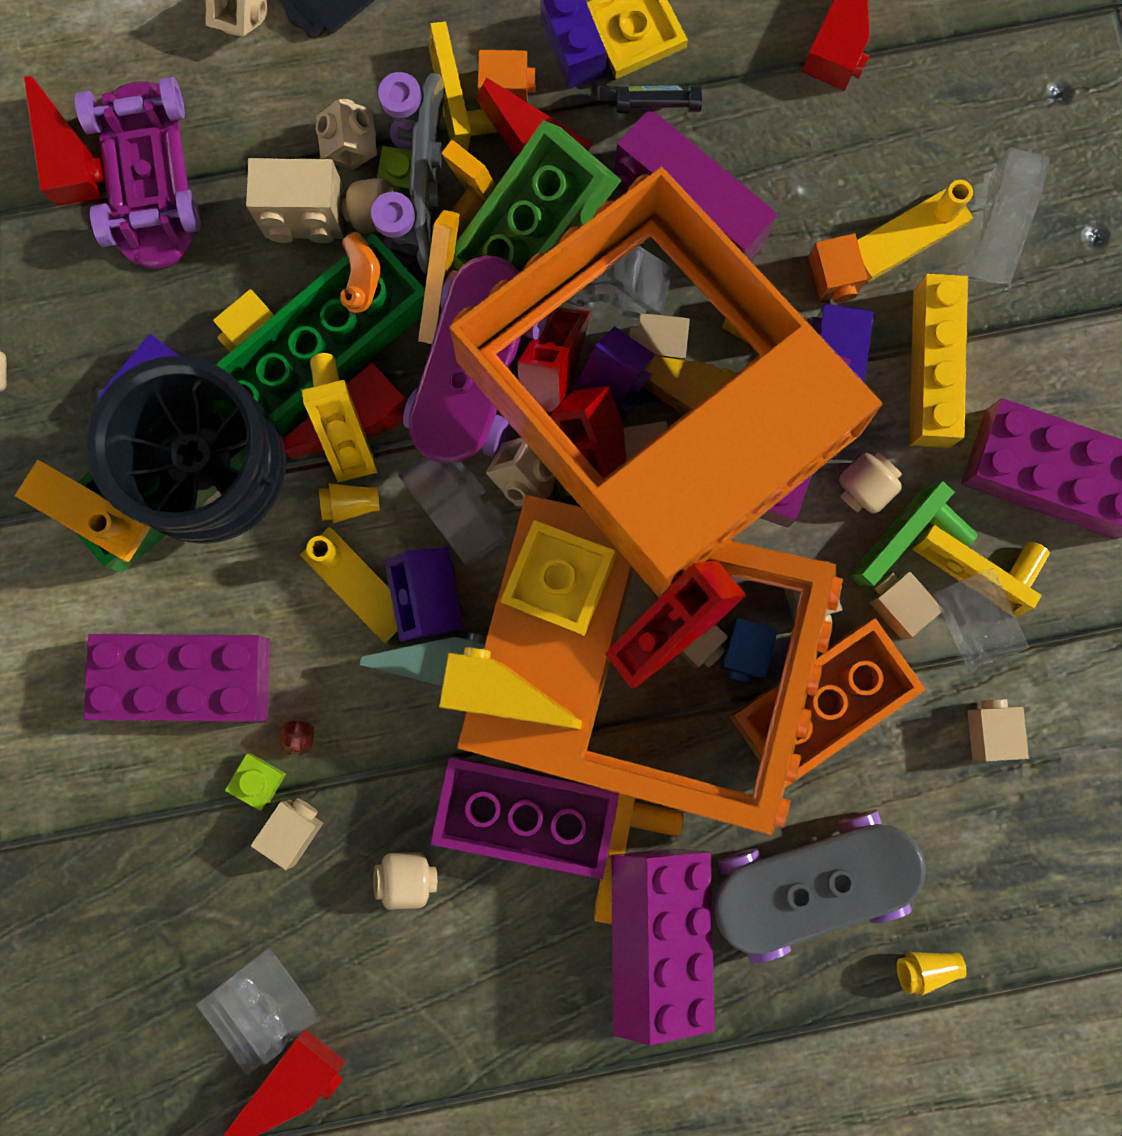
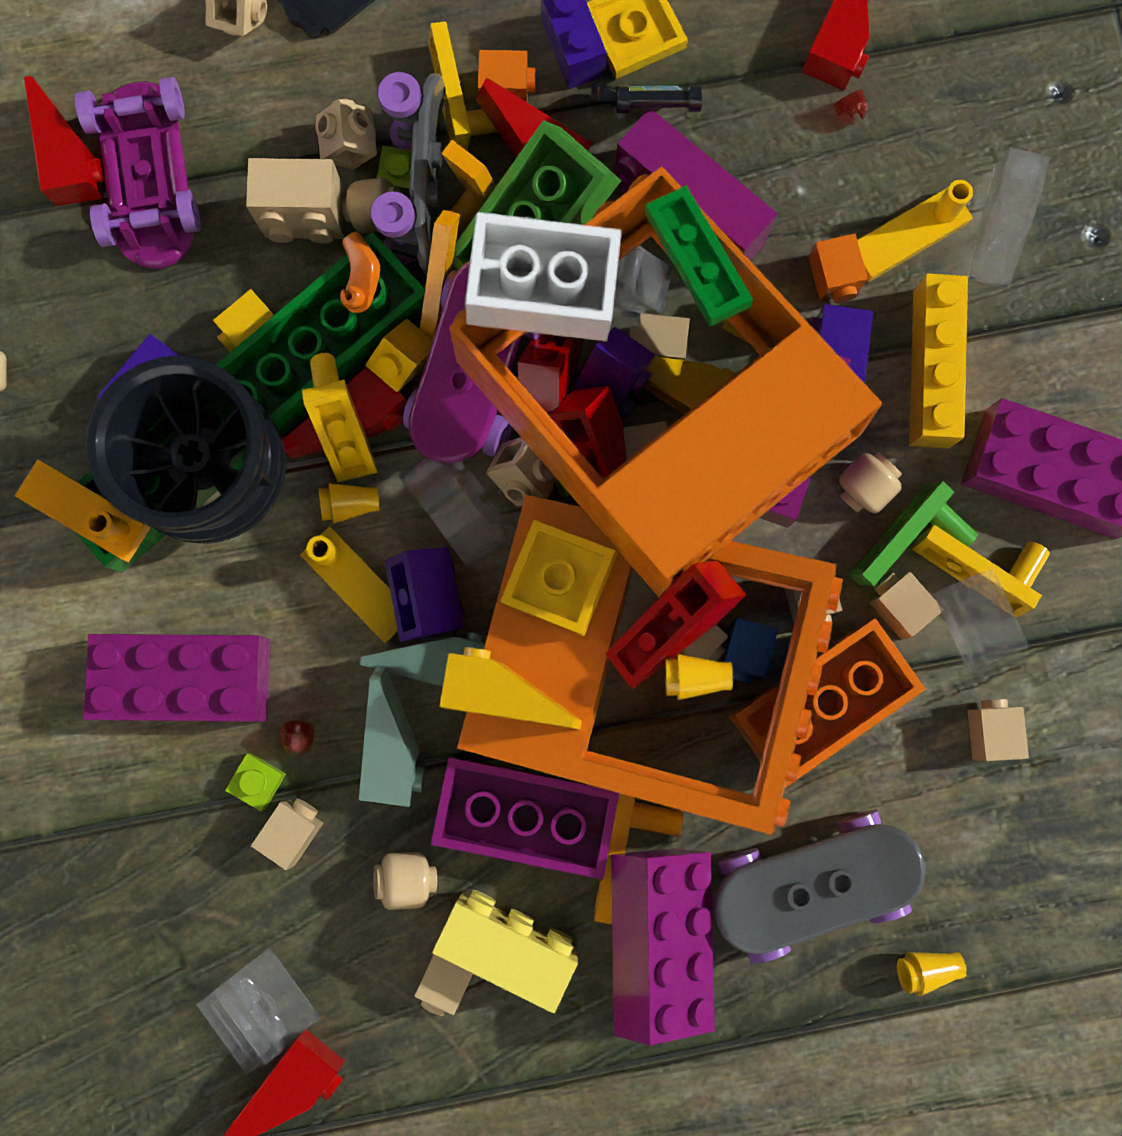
none -> sand green slope [359,665,426,807]
none -> yellow brick [365,318,433,392]
none -> tan brick [414,954,473,1016]
none -> light yellow brick [432,890,578,1014]
none -> white brick [466,212,621,341]
none -> green plate [644,185,753,327]
none -> yellow cone [665,654,732,700]
none -> clear red hinge [833,89,869,125]

